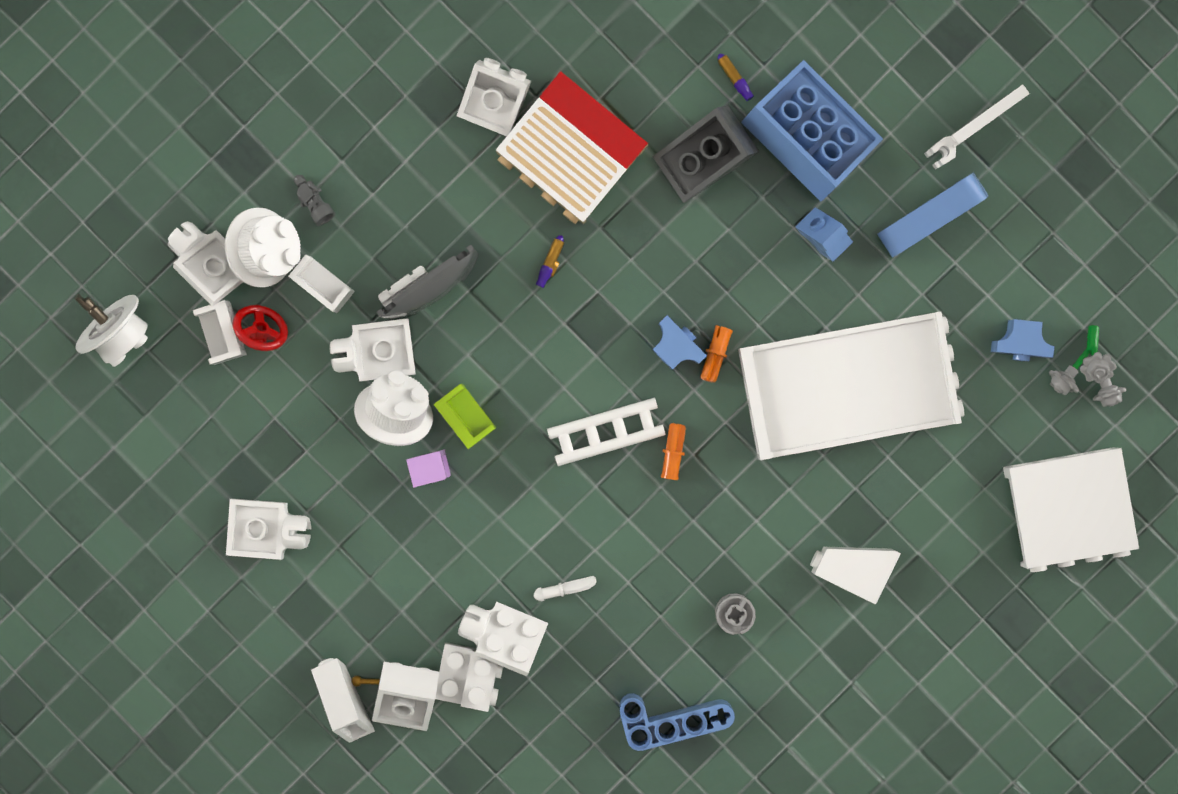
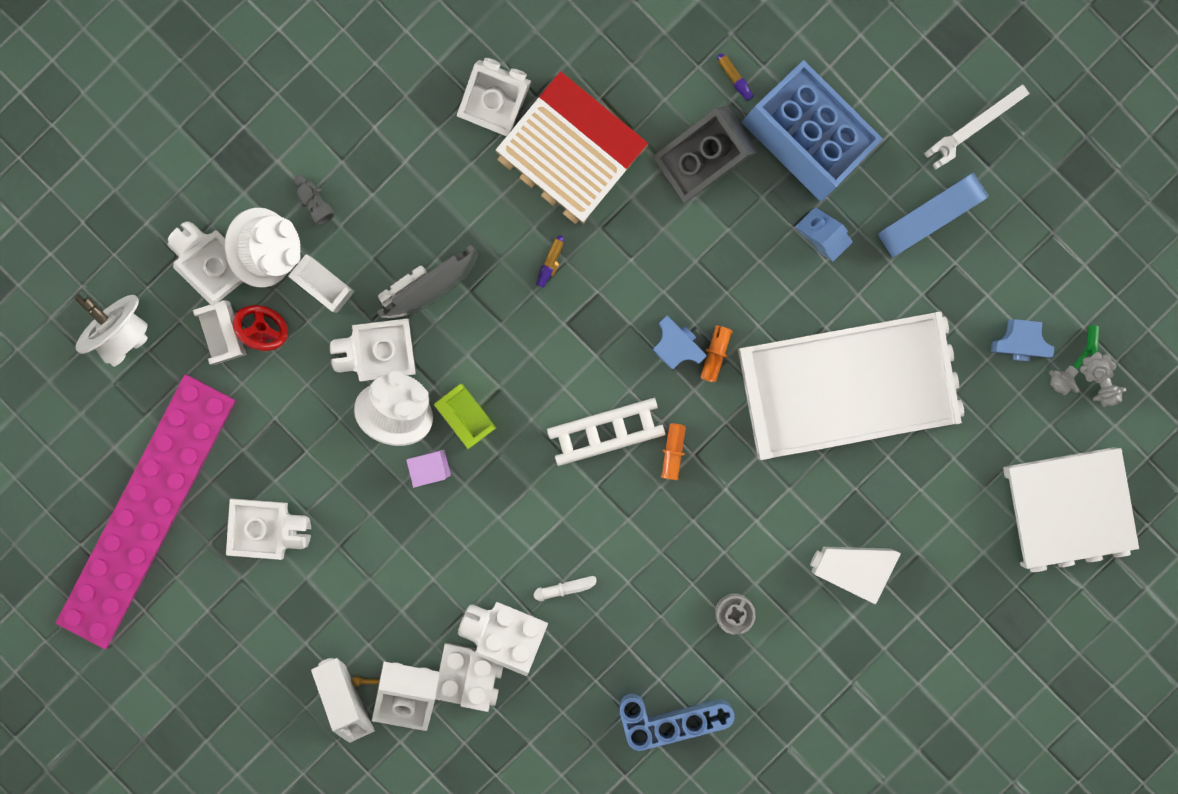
none -> dark pink plate [55,374,237,649]

